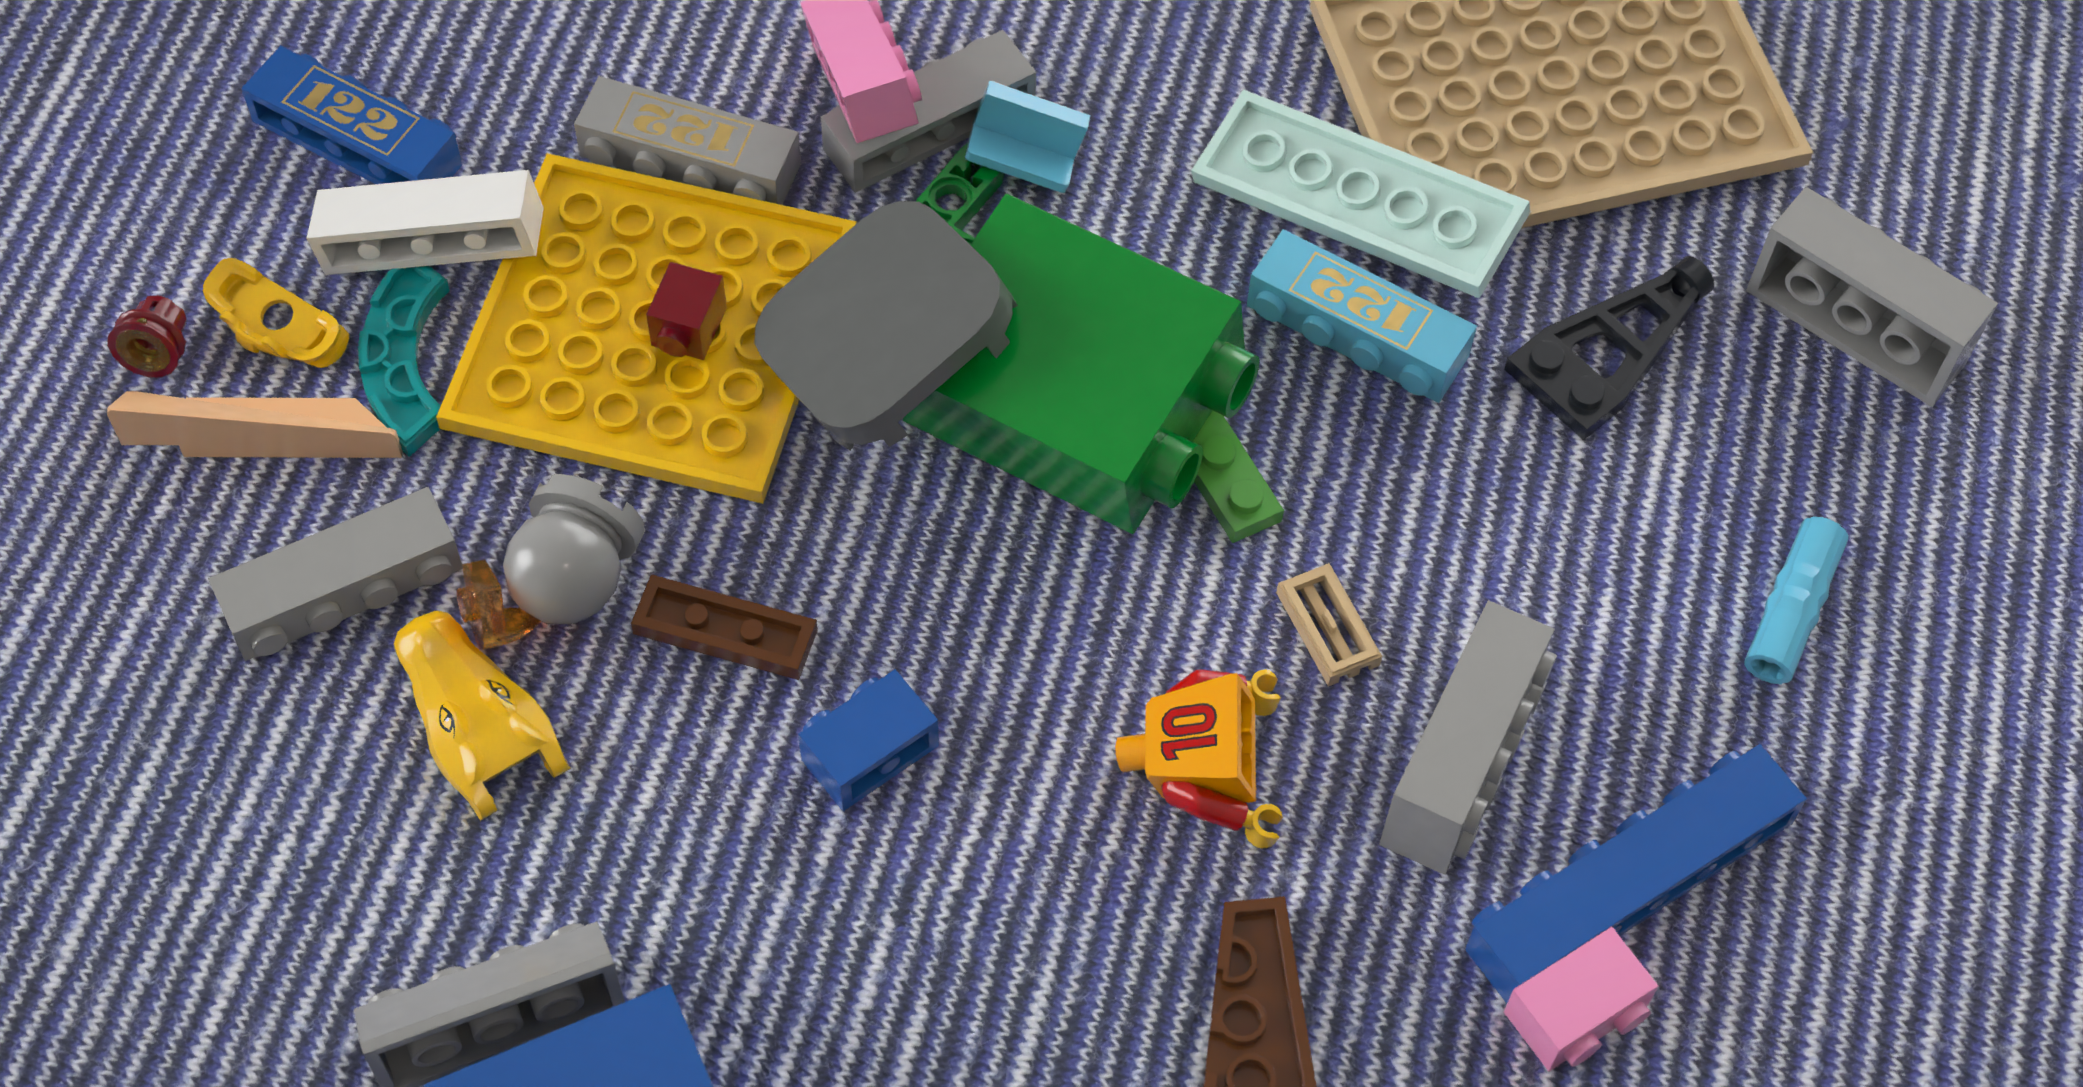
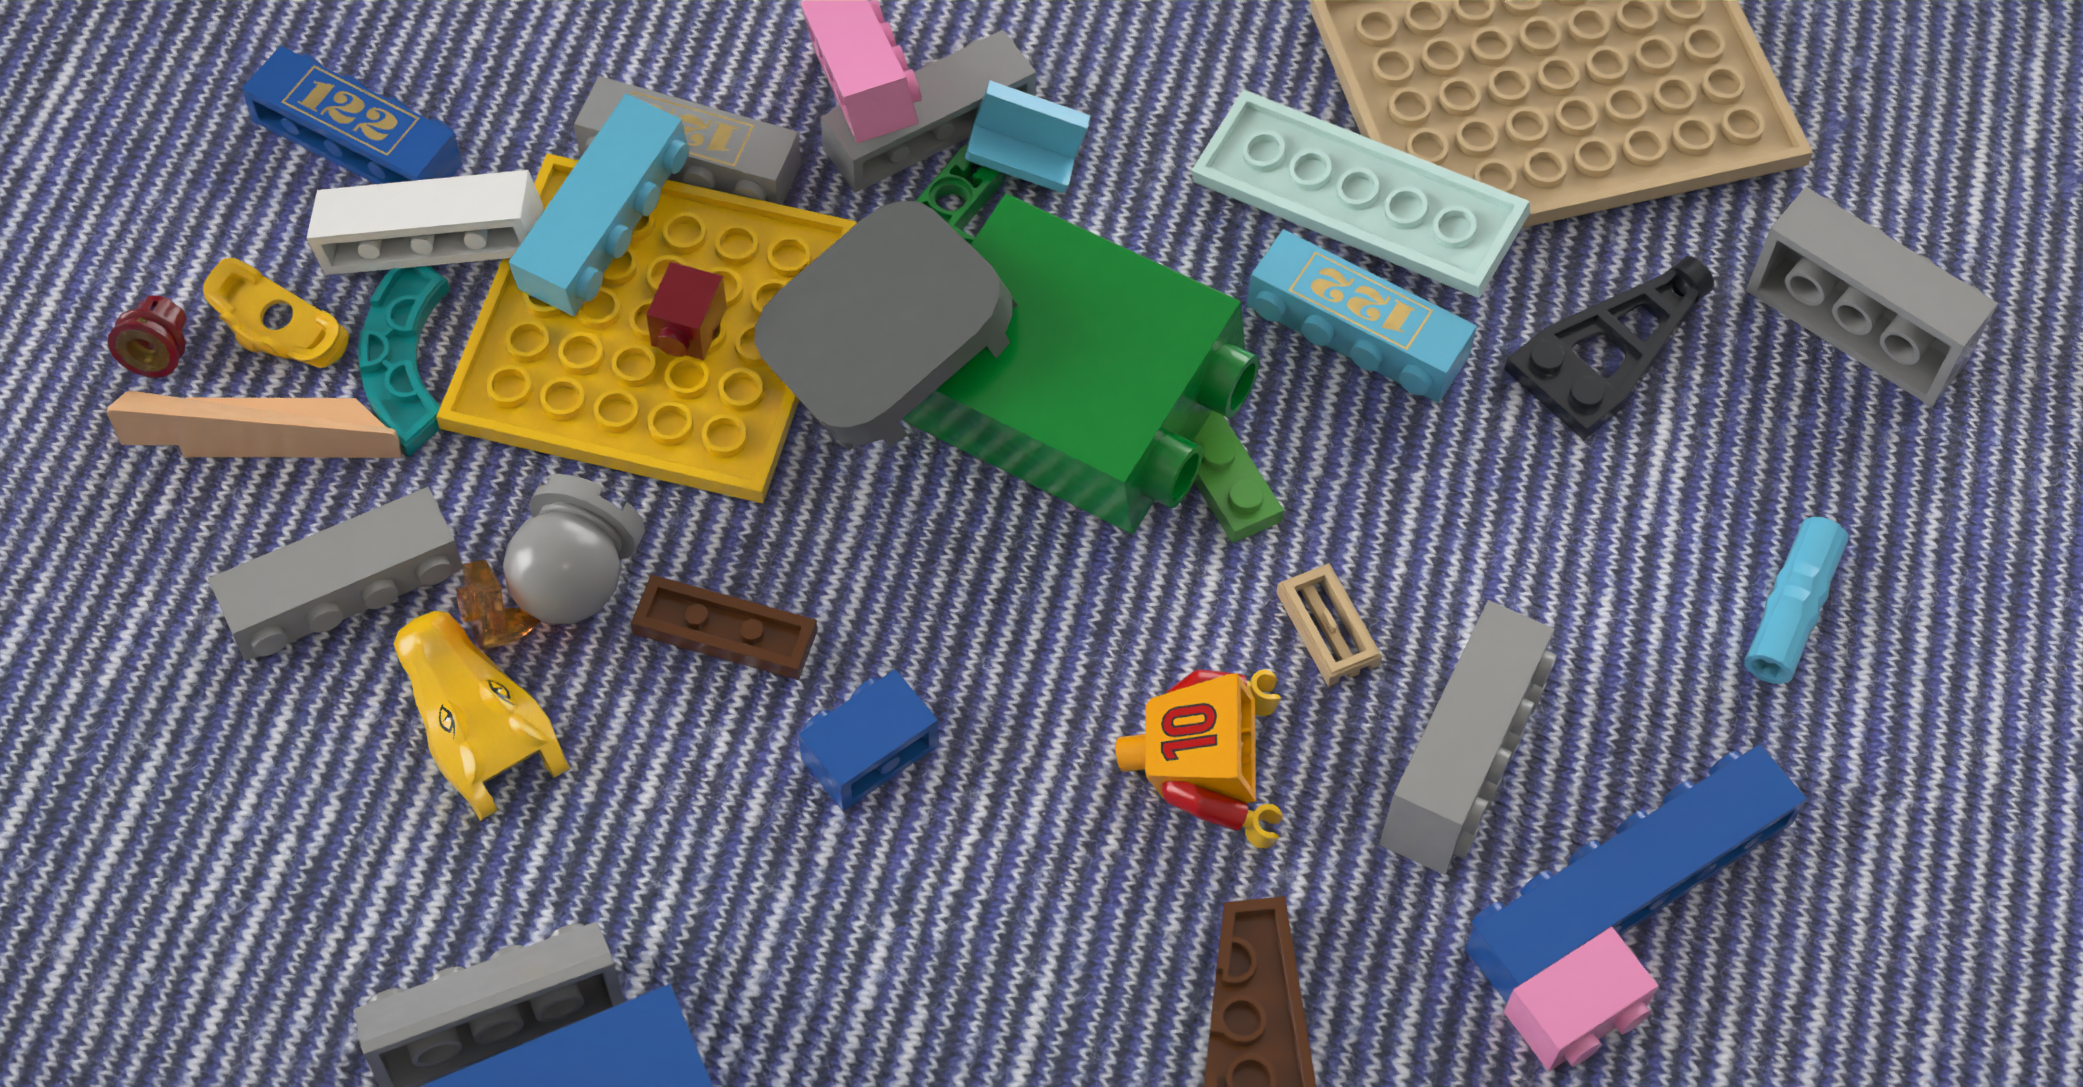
none -> medium azure brick [509,93,689,316]

